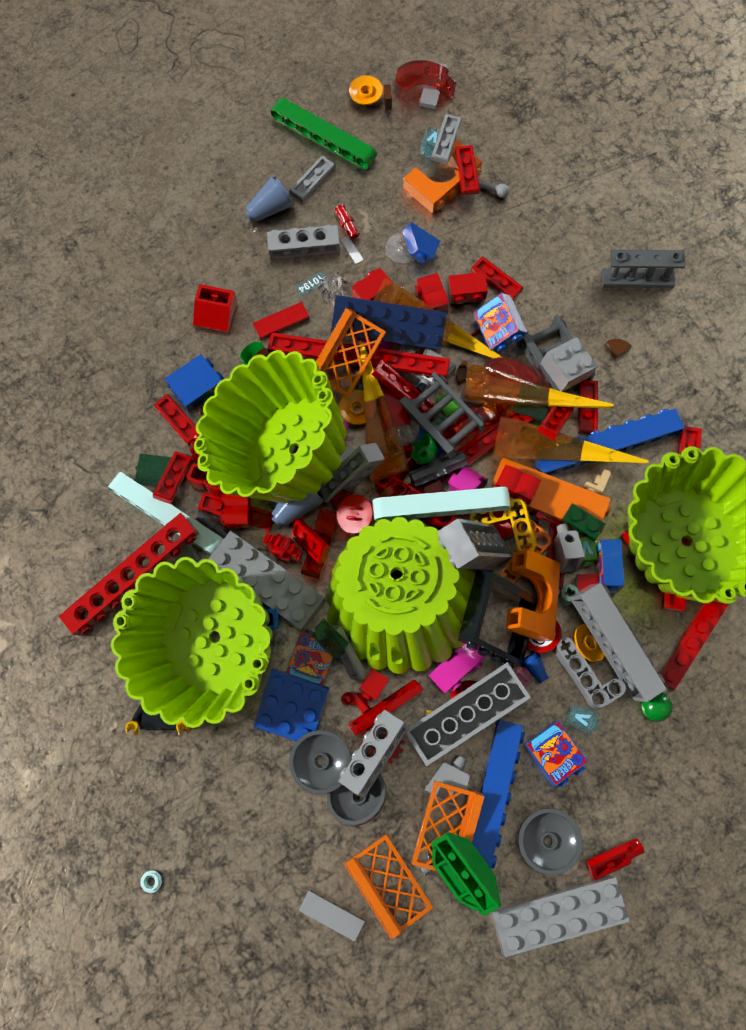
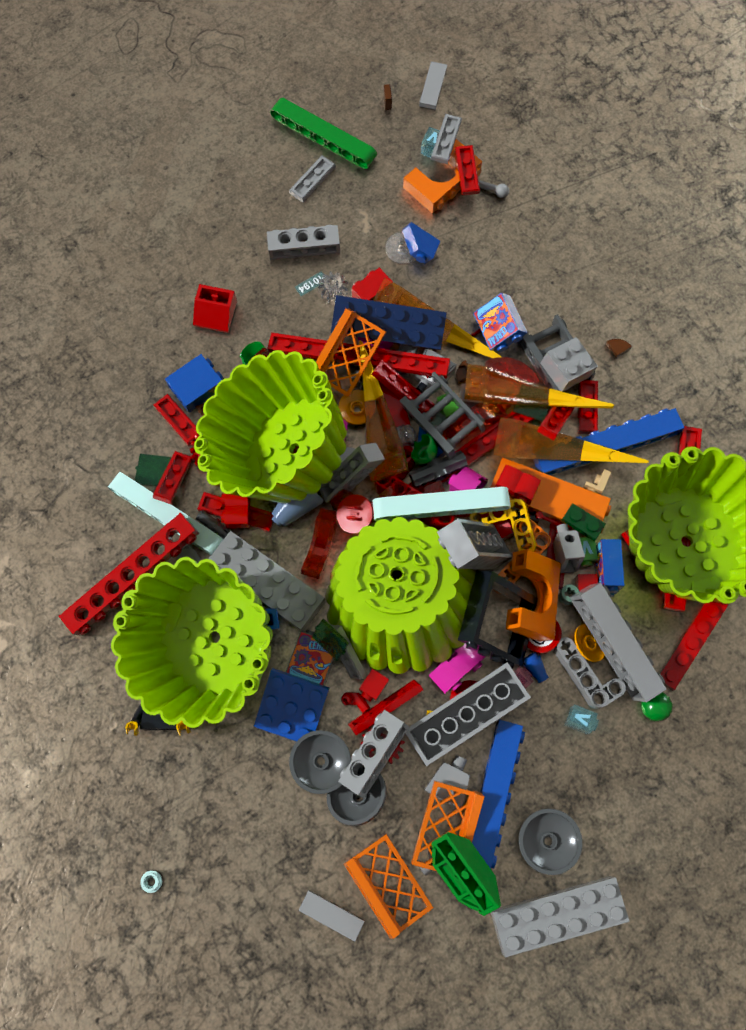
red brick [186,464,223,497] -> none
sand blue cone [245,175,295,222] -> none
red tile [253,302,310,340] -> none
red gear [262,533,304,562] -> none
red tile [291,519,330,564] -> none
red pin [334,204,360,240] -> none
white sticker [340,236,363,264] -> none
light orange dish [349,75,383,105] -> none
clear red arch [395,60,457,98] -> none
red brick [415,273,449,311] -> none
red brick [448,272,488,304] -> none
red tile [471,256,524,300] -> none
brick [523,721,588,788] -> none
red hinge [587,839,645,880] -> none
dark grey fence [601,250,686,288] -> none

